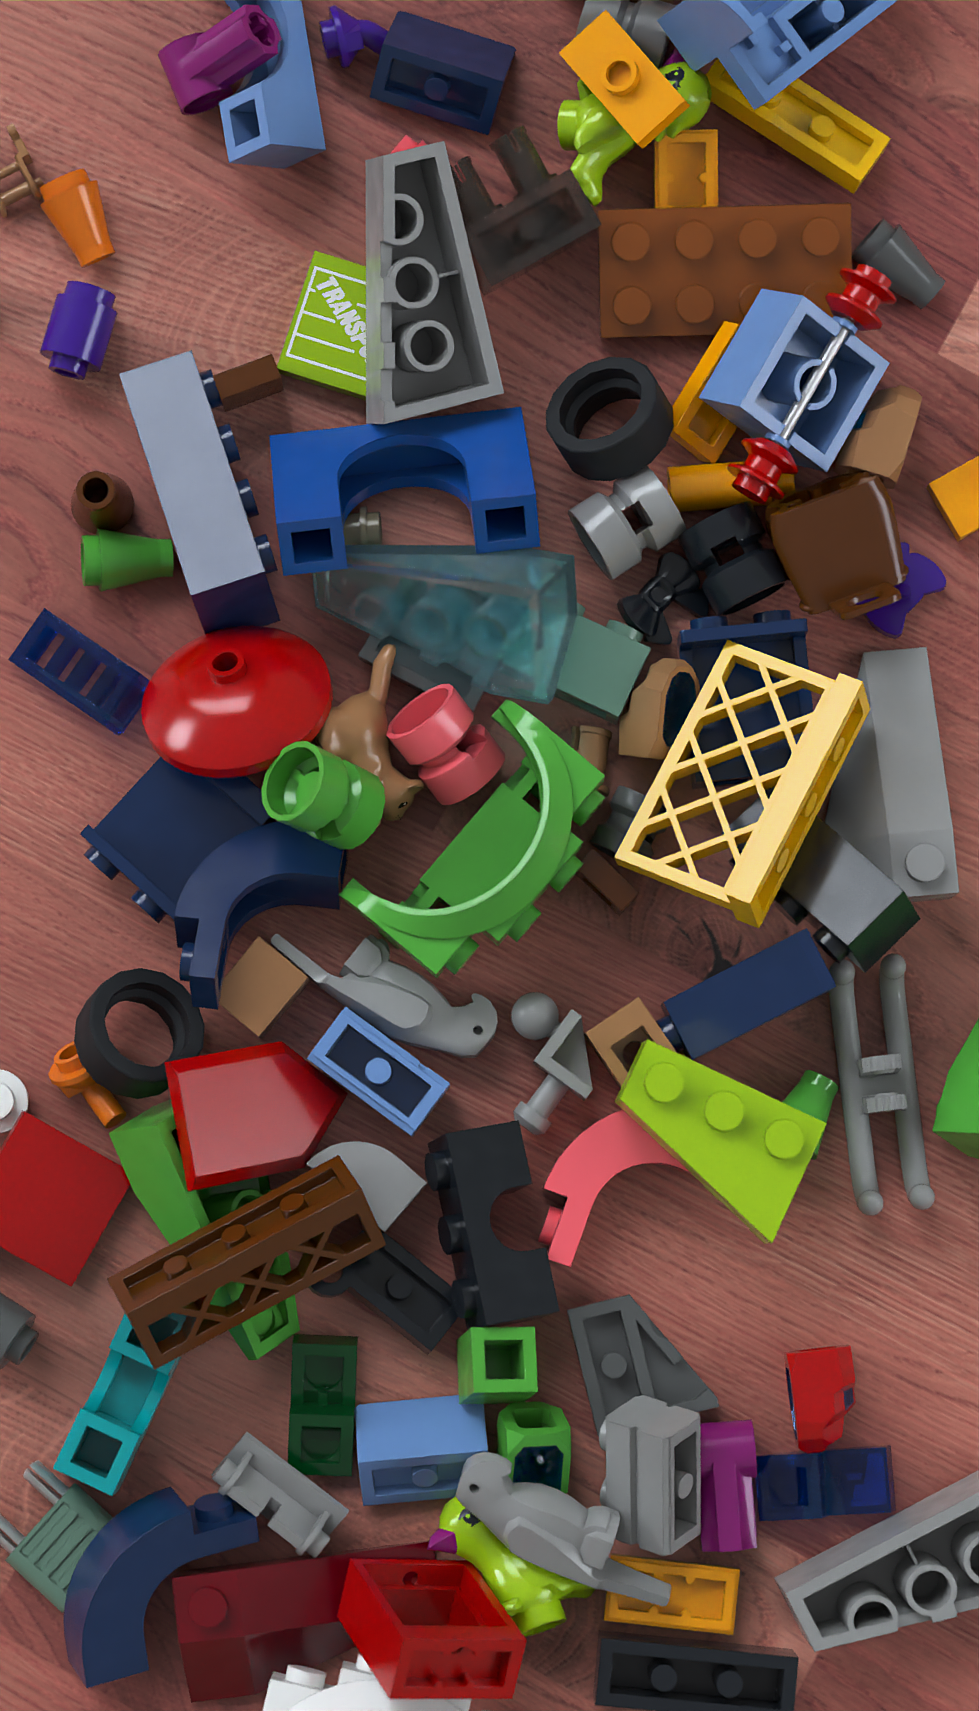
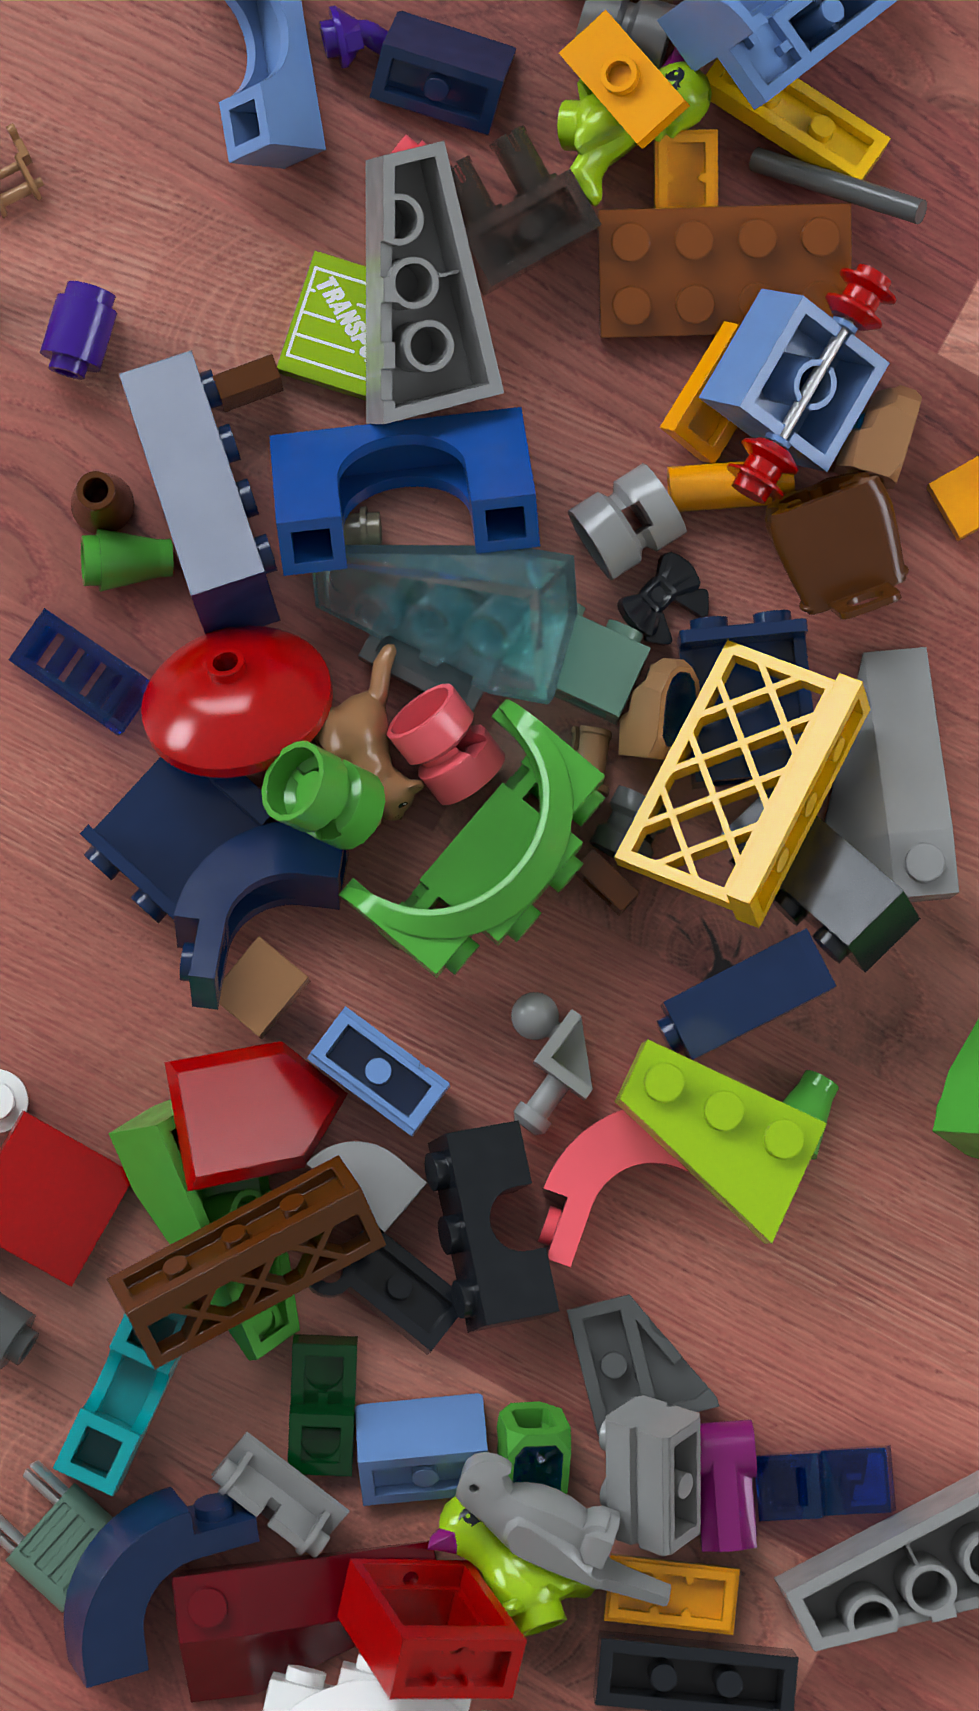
orange cone [39,168,116,268] -> none
orange plate [48,1041,127,1129] -> none
black tyre [74,968,205,1099] -> none
magenta piece [158,4,282,115] -> none
light grey animal [271,934,498,1058] -> none
bright green brick [456,1327,538,1404] -> none
black tyre [546,357,674,481] -> none
medium nougat brick [584,997,677,1089] -> none
black wheel [677,501,790,616] -> none
red rock [784,1345,856,1454] -> none
light grey piece [829,953,935,1216] -> none
dark grey cone [852,218,946,310] -> none
dark purple piece [856,542,946,639] -> none
none -> dark grey bar [749,147,927,225]

